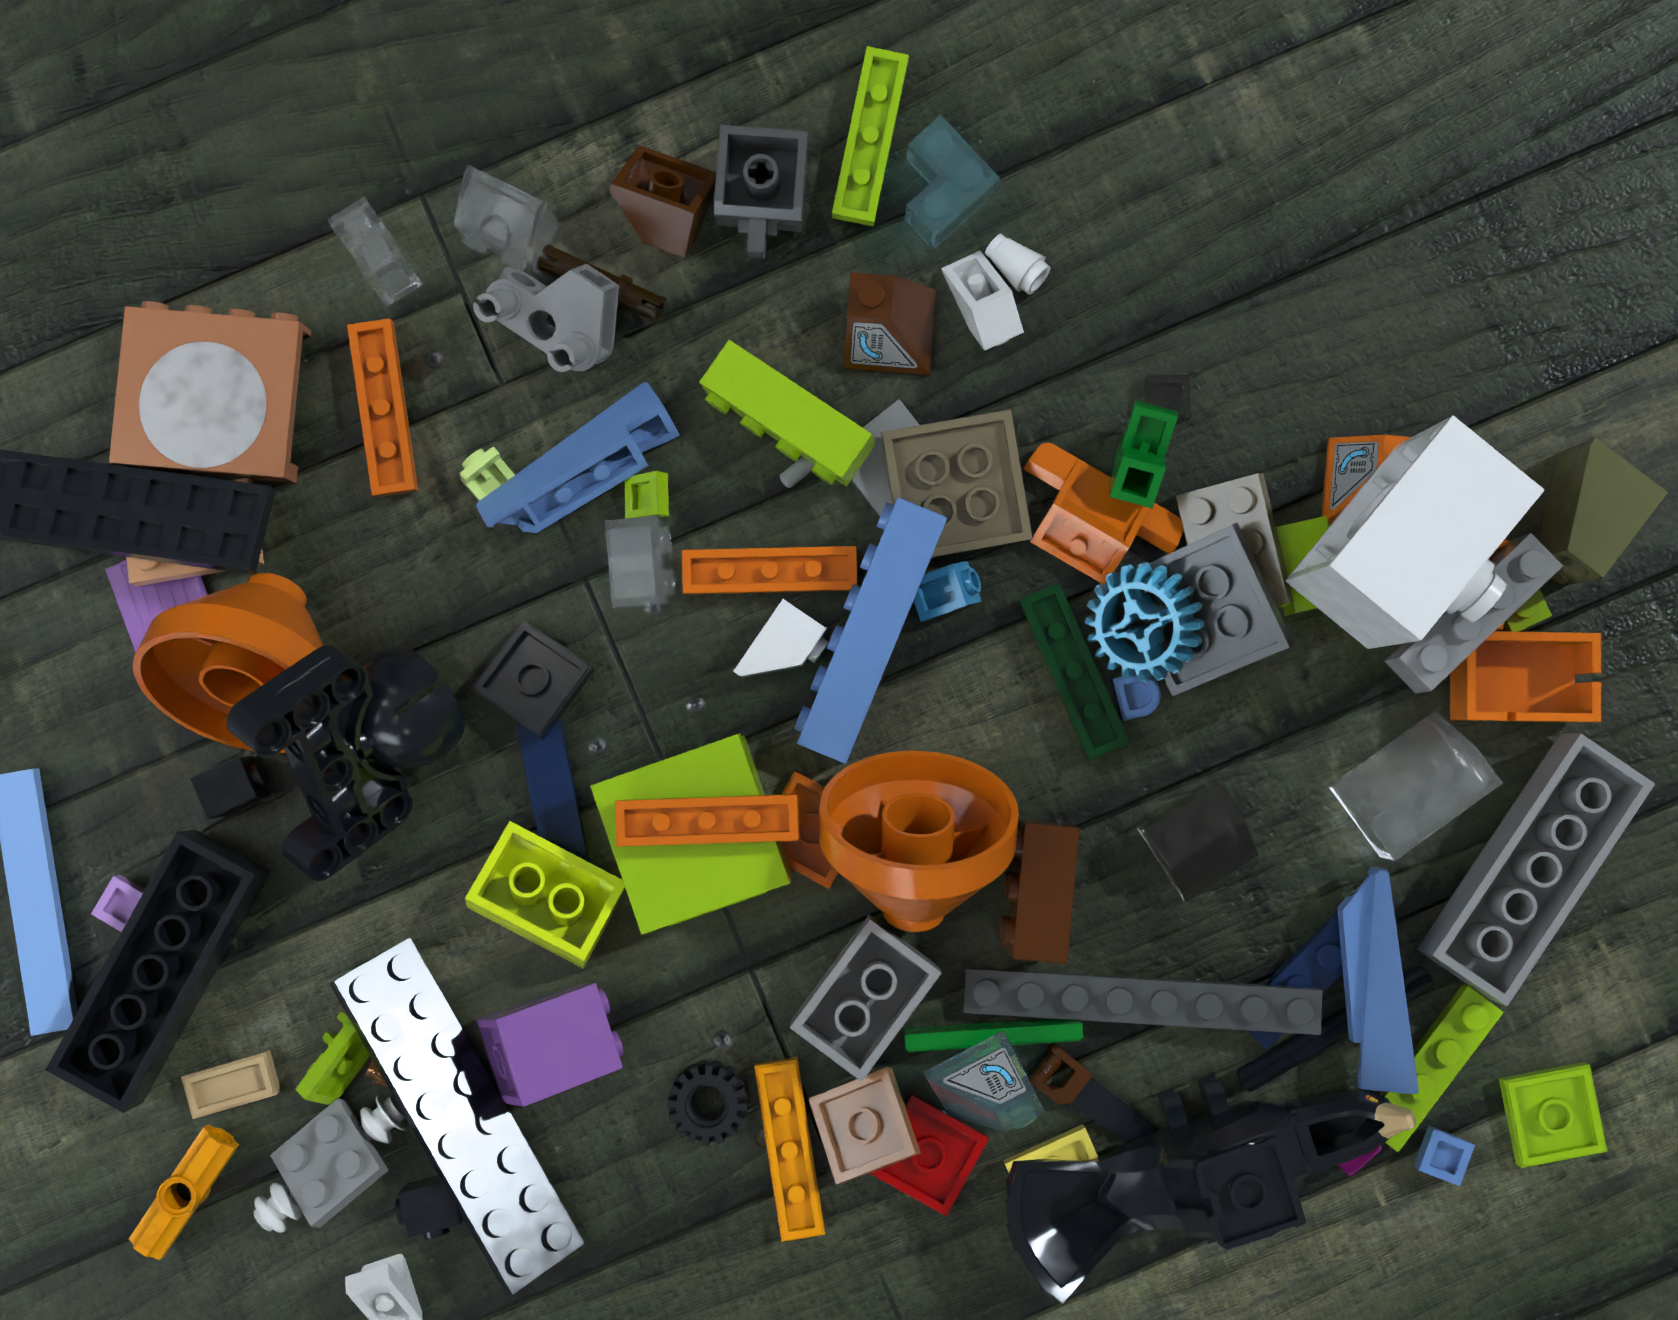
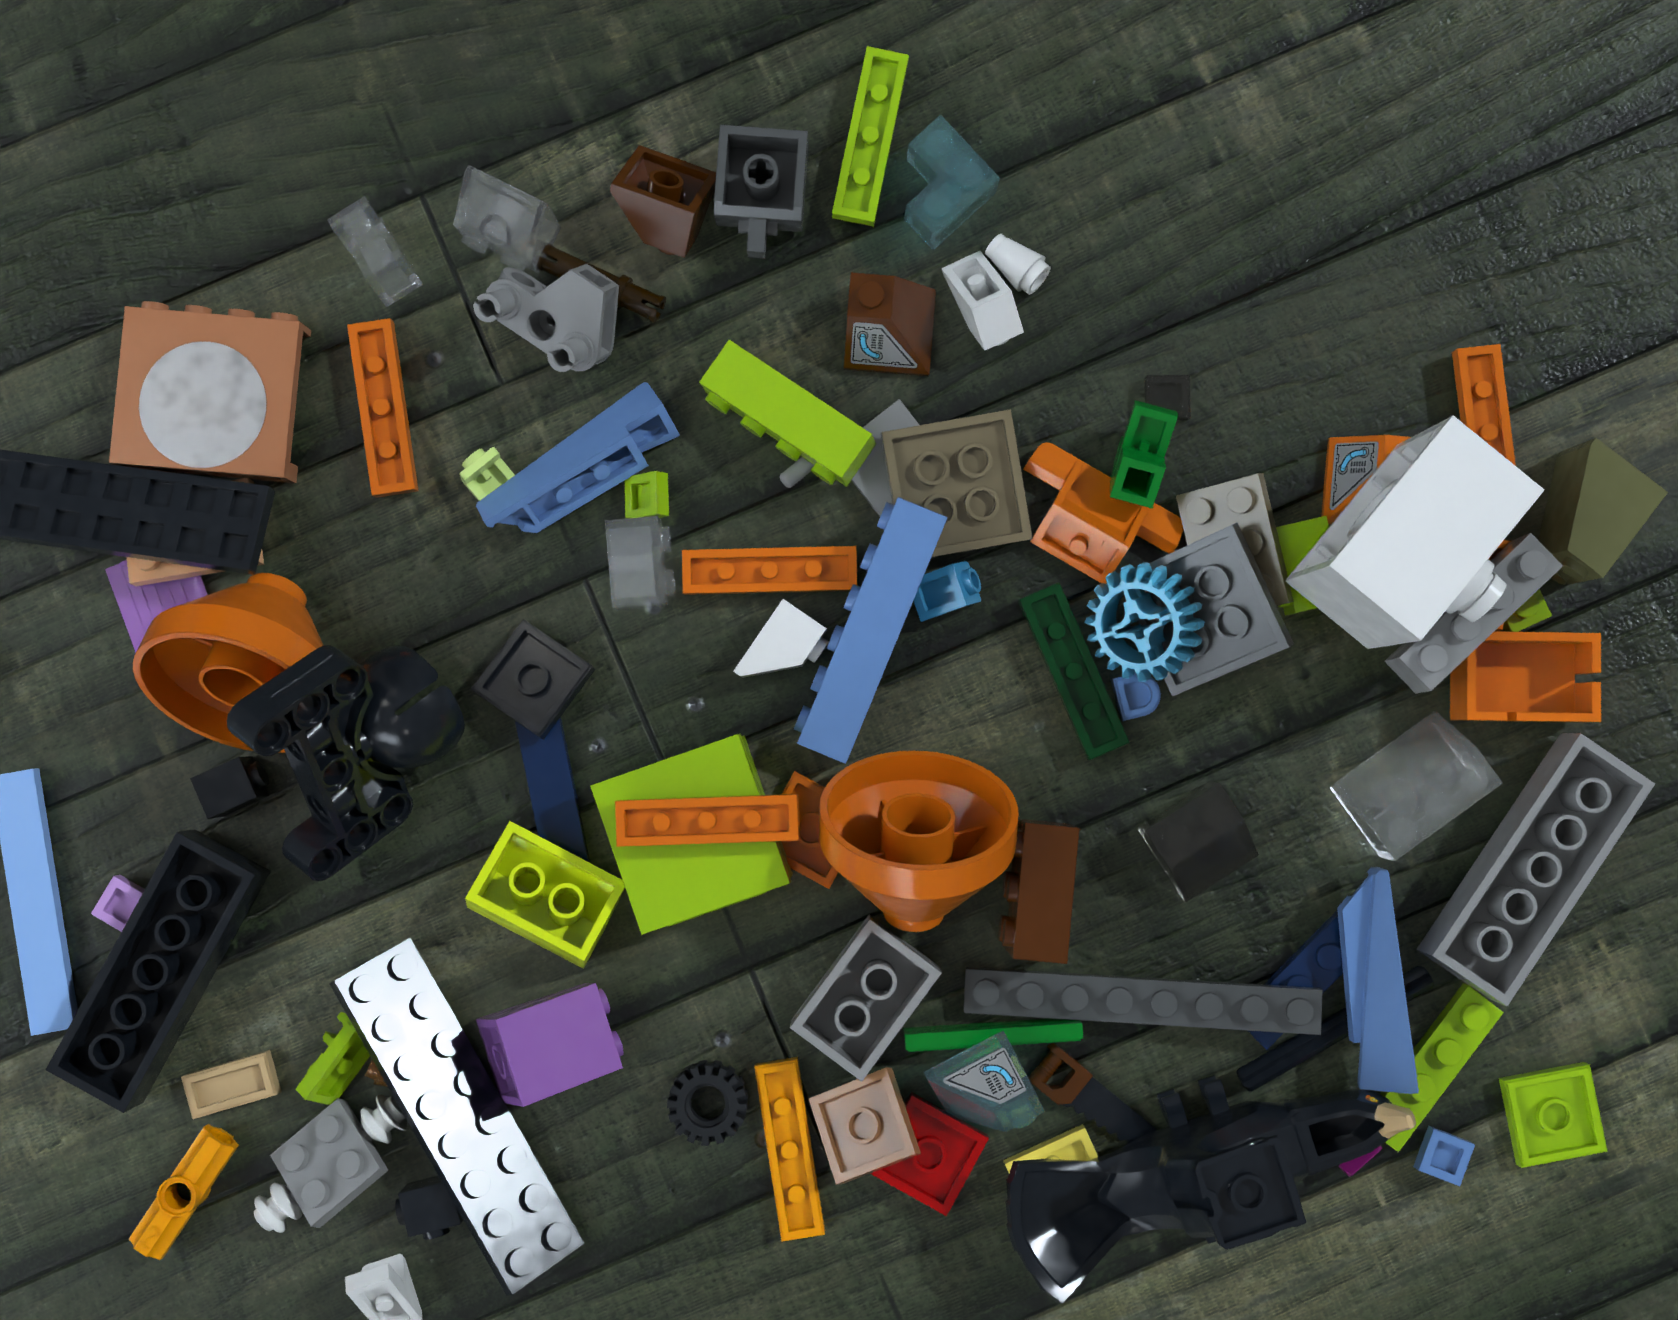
none -> orange plate [1452,344,1516,466]

